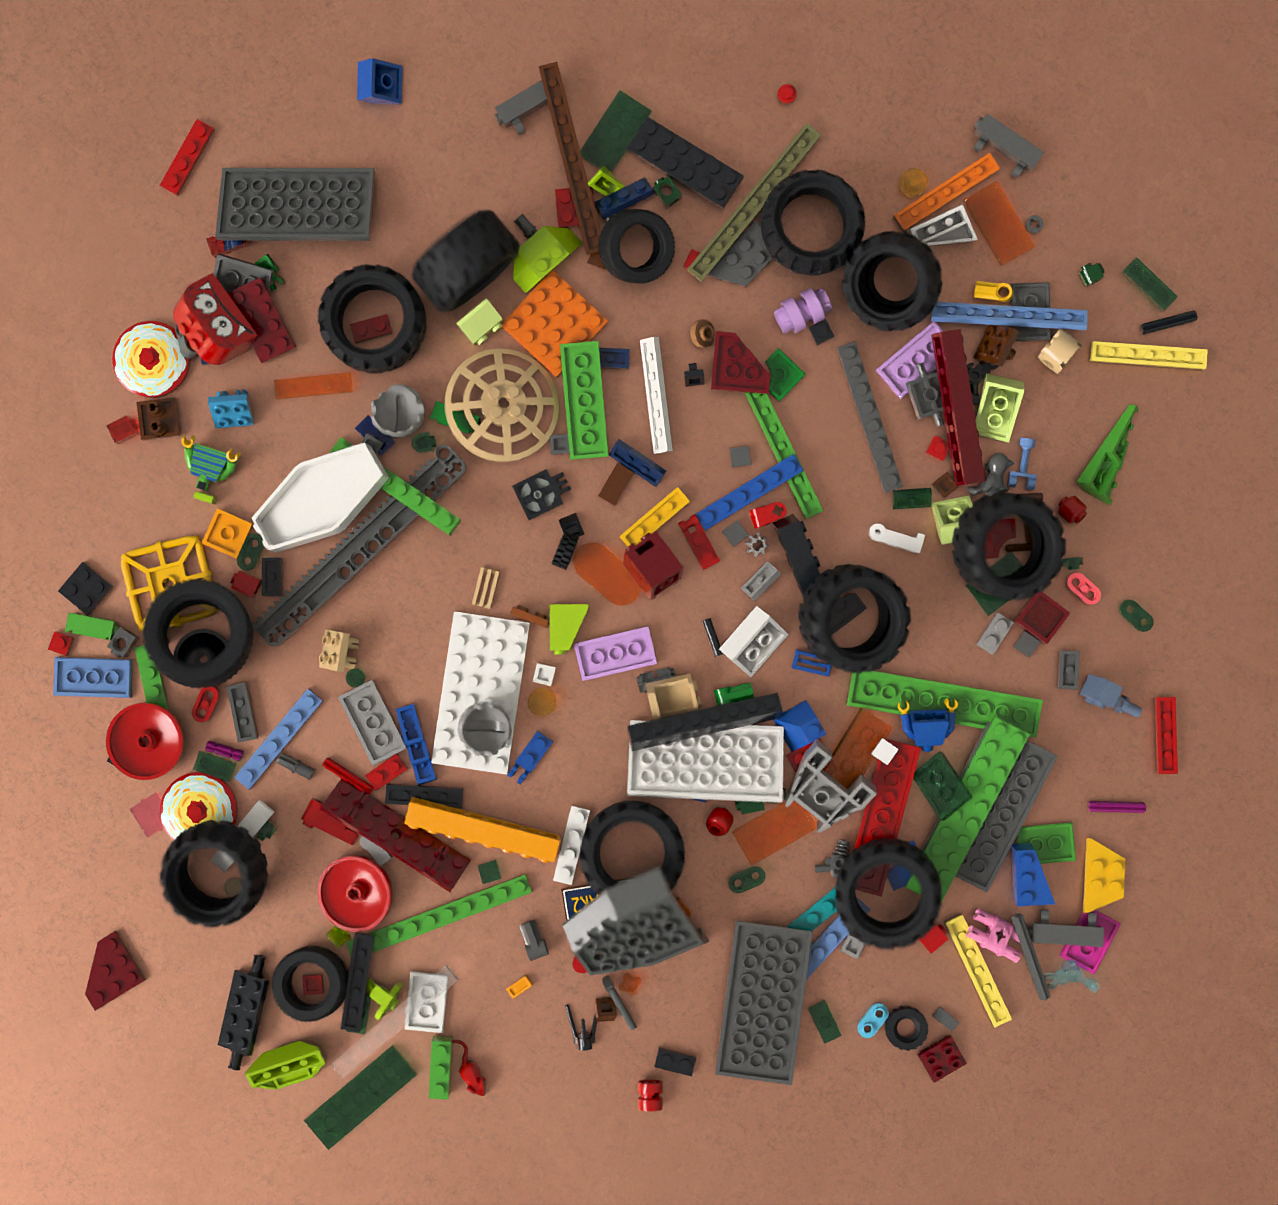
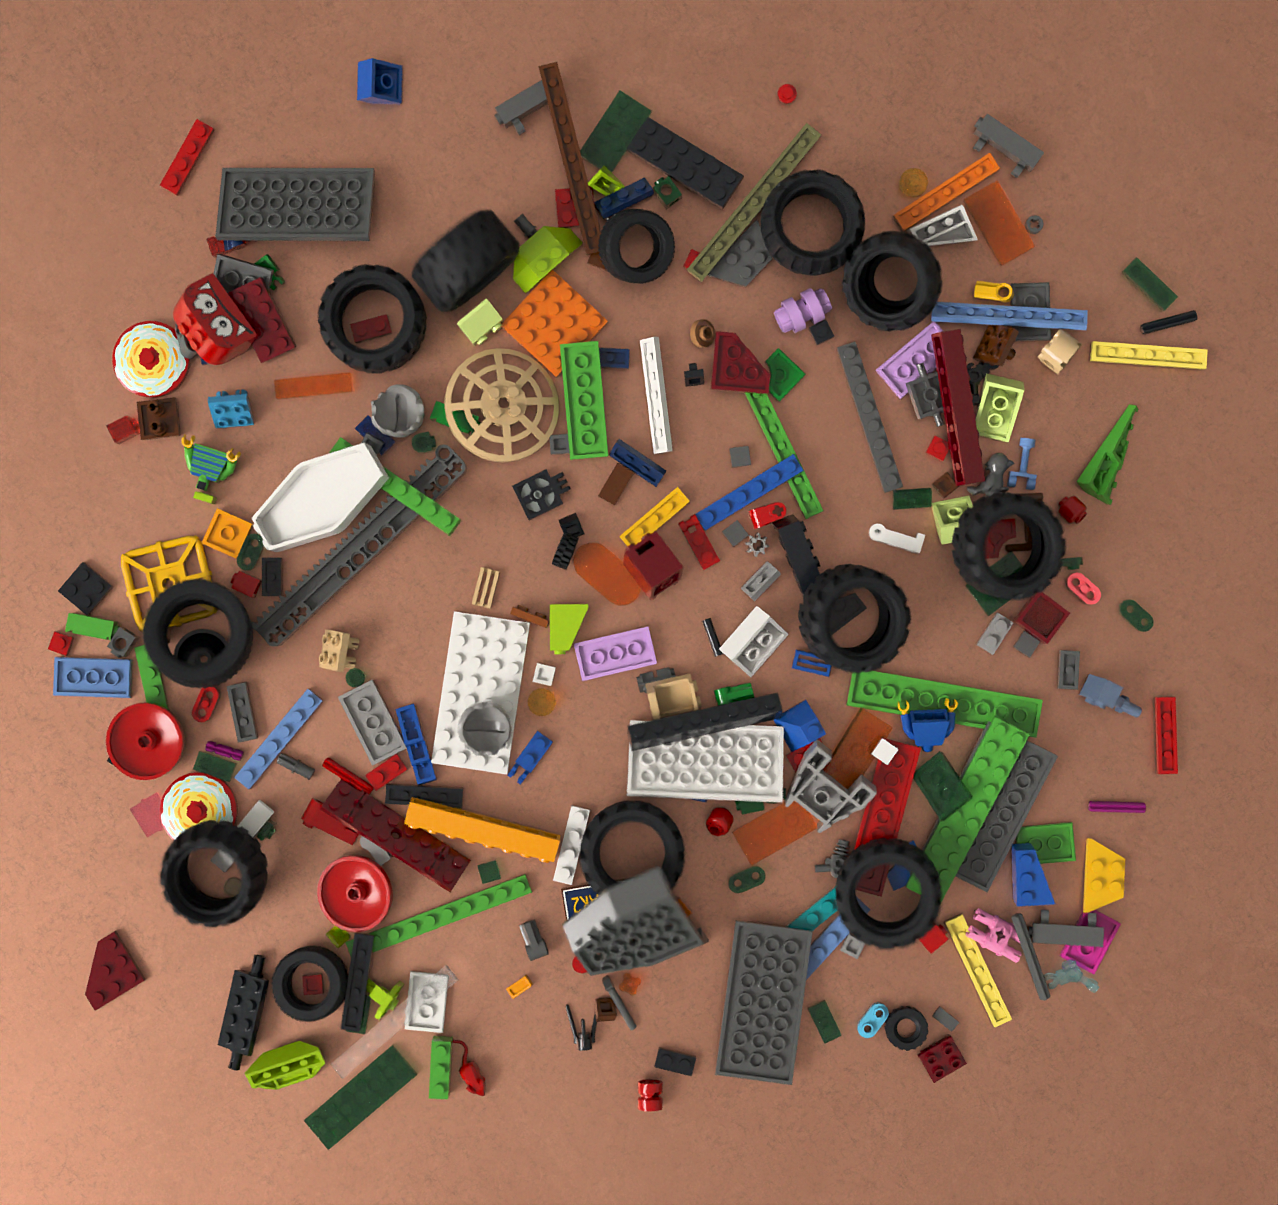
dark green plate [1078,263,1105,287] -> none

